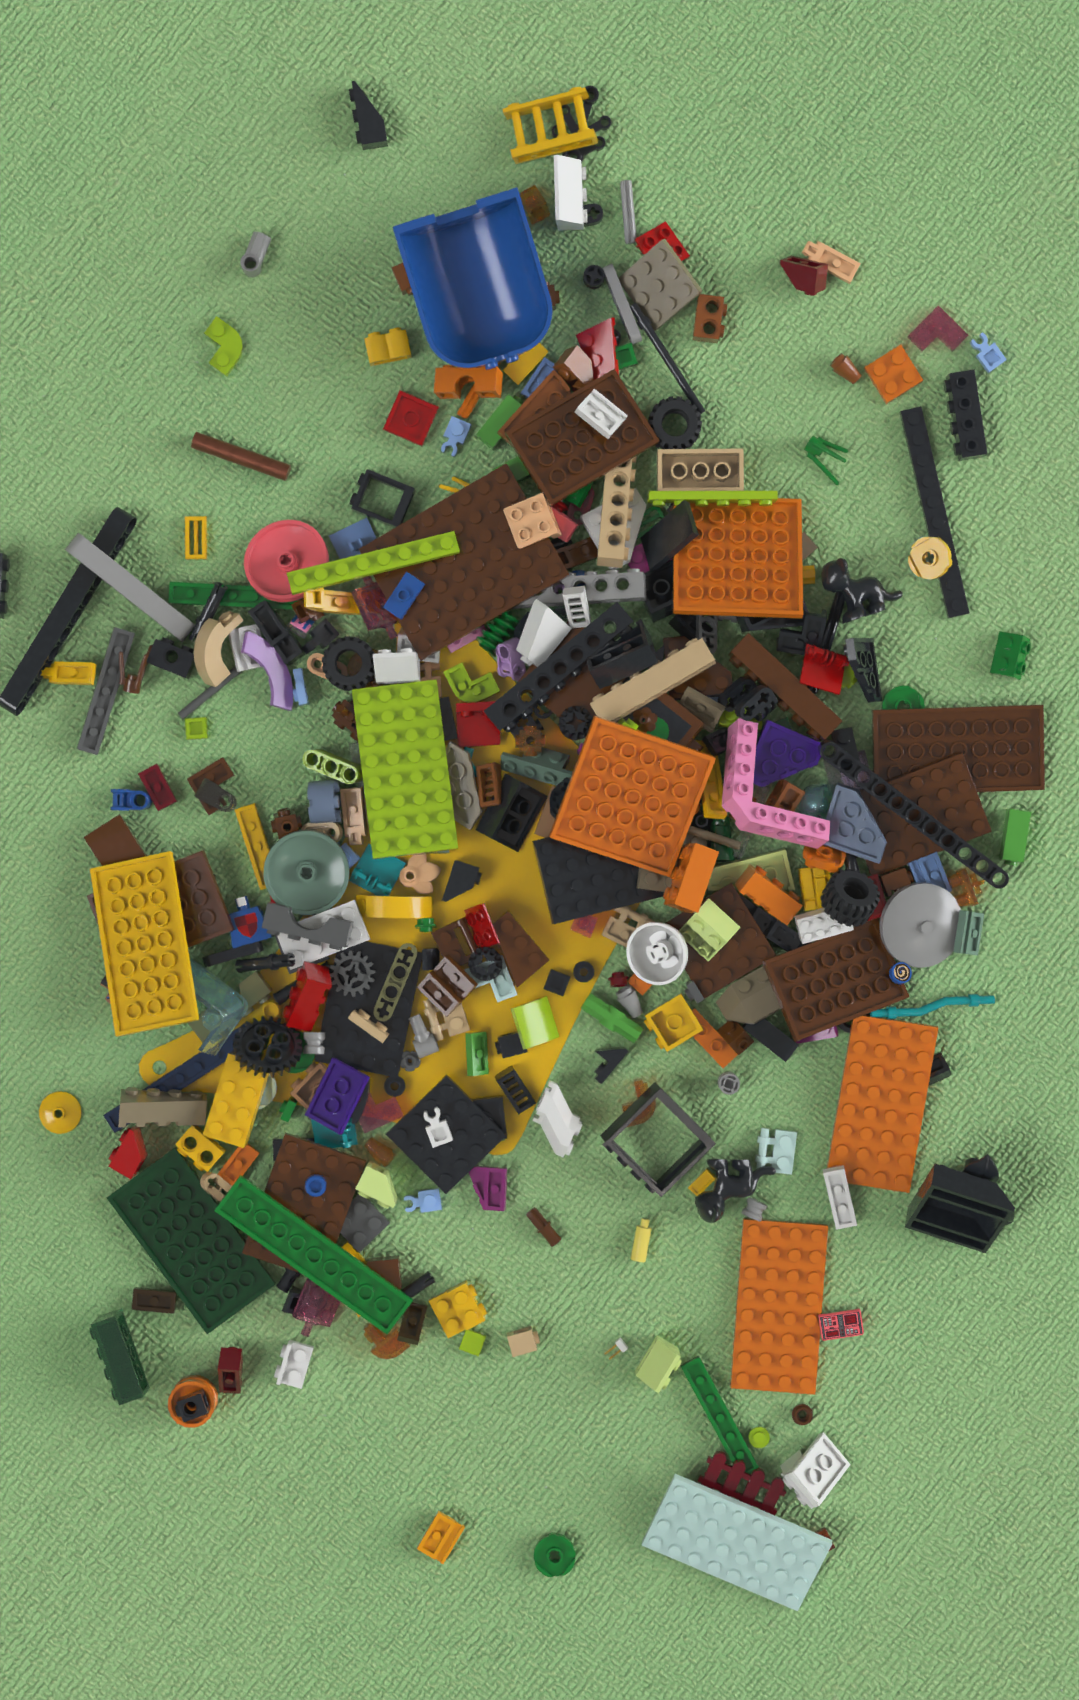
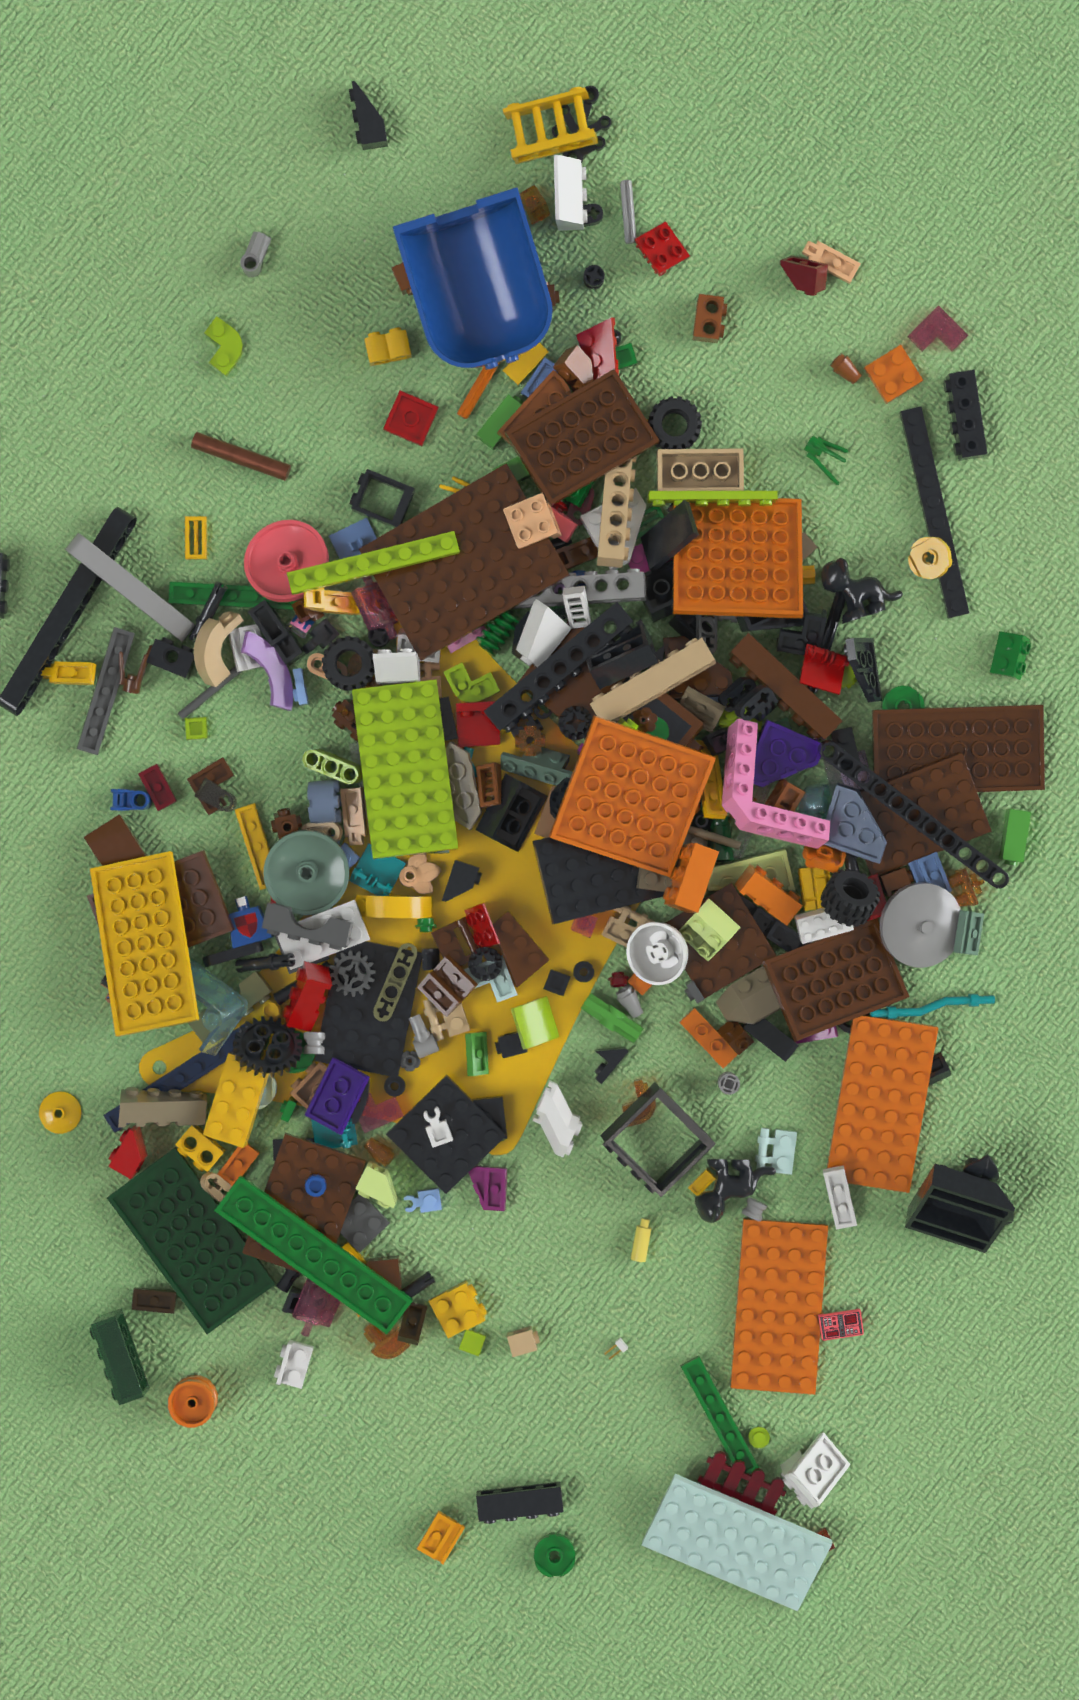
black brick [175,1389,210,1422] -> none
dark red slope [218,1347,243,1394] -> none
tan plate [348,1009,389,1043] -> none
blue plate [383,572,425,620] -> none
orange arch [434,365,503,399] -> none
light blue plate [441,416,472,457] -> none
black slope [495,1066,536,1115] -> none
lavender piece [496,637,526,681] -> none
reddish brown axle [526,1207,562,1247] -> none
white plate [575,389,628,439] -> none
light grey beam [602,264,642,345] -> none
dark tan plate [619,239,703,331] -> none
black bar [630,303,705,414] -> none
yellowish green slope [635,1335,682,1393] -> none
yellow plate [644,993,704,1052] -> none
reddish brown plate [792,1404,813,1425] -> none
tile [889,962,912,984] -> none
light blue plate [970,333,1007,373] -> none
none -> black wheel [368,625,390,648]
none -> black brick [476,1482,564,1524]

